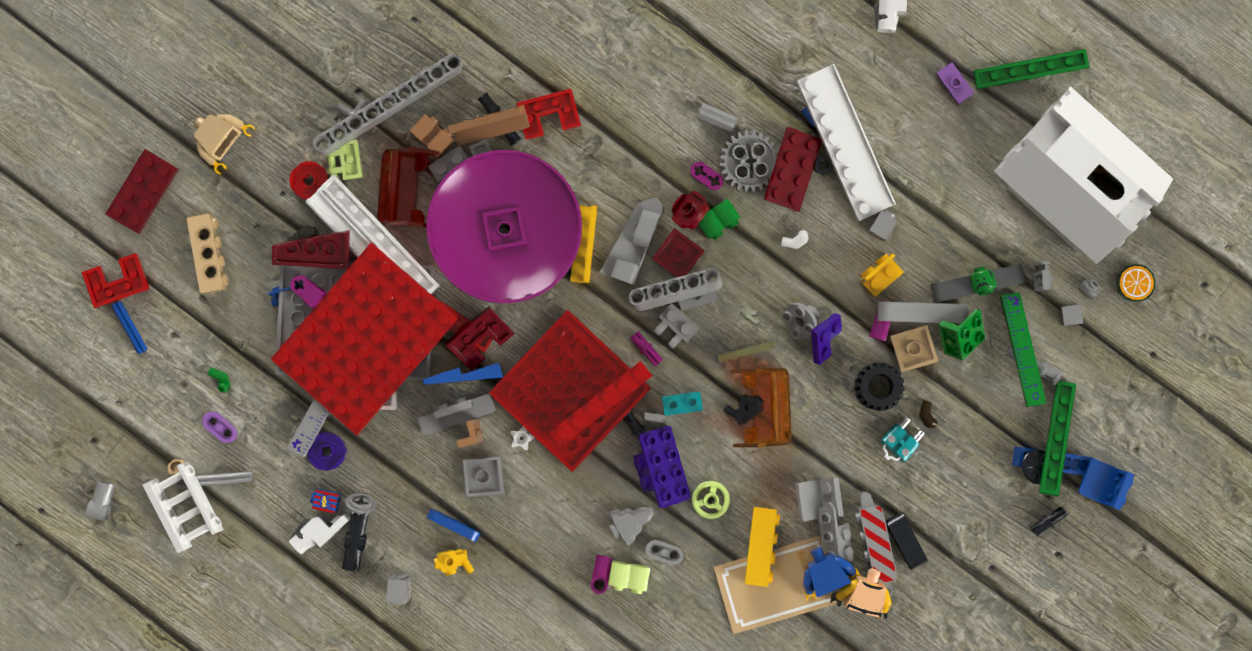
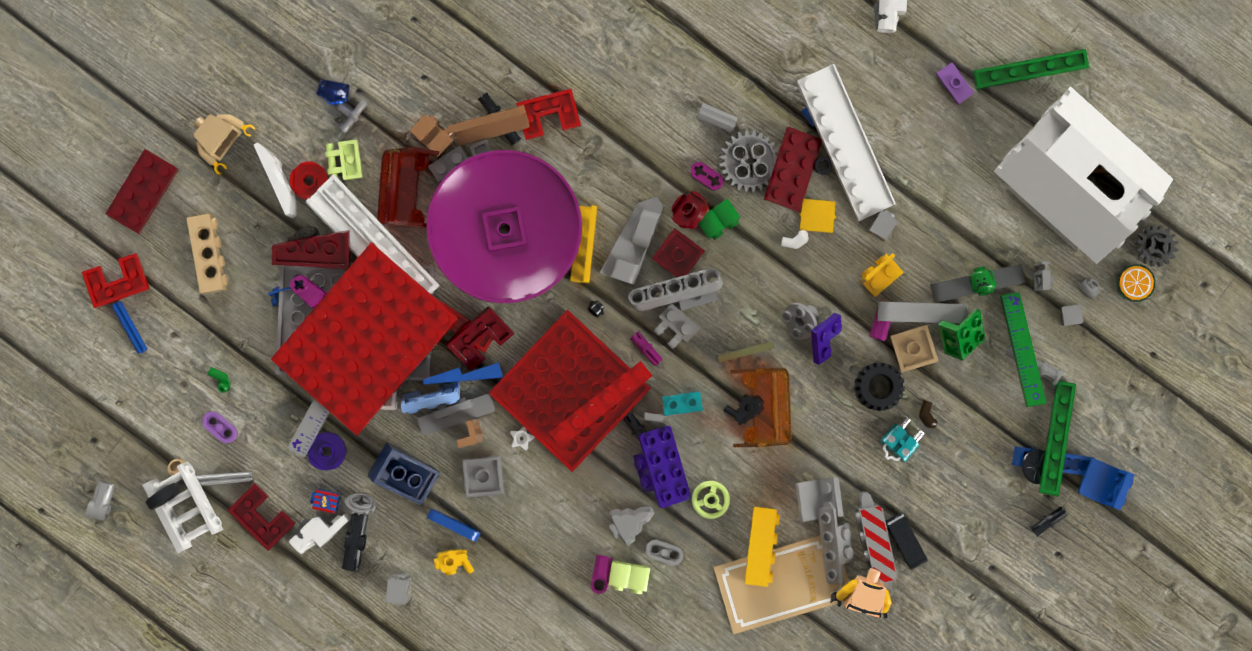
light grey beam [313,54,463,156] -> none
blue torso [803,547,861,601] -> none
none -> black tyre [145,483,180,510]
none -> dark red plate [227,483,296,551]
none -> white slope [253,143,297,218]
none -> clear blue hair [315,79,350,105]
none -> dark blue slope [368,442,441,506]
none -> light blue plate [401,382,460,414]
none -> black plate [587,300,605,318]
none -> yellow piece [799,199,836,233]
none -> dark grey gear [1135,225,1178,267]

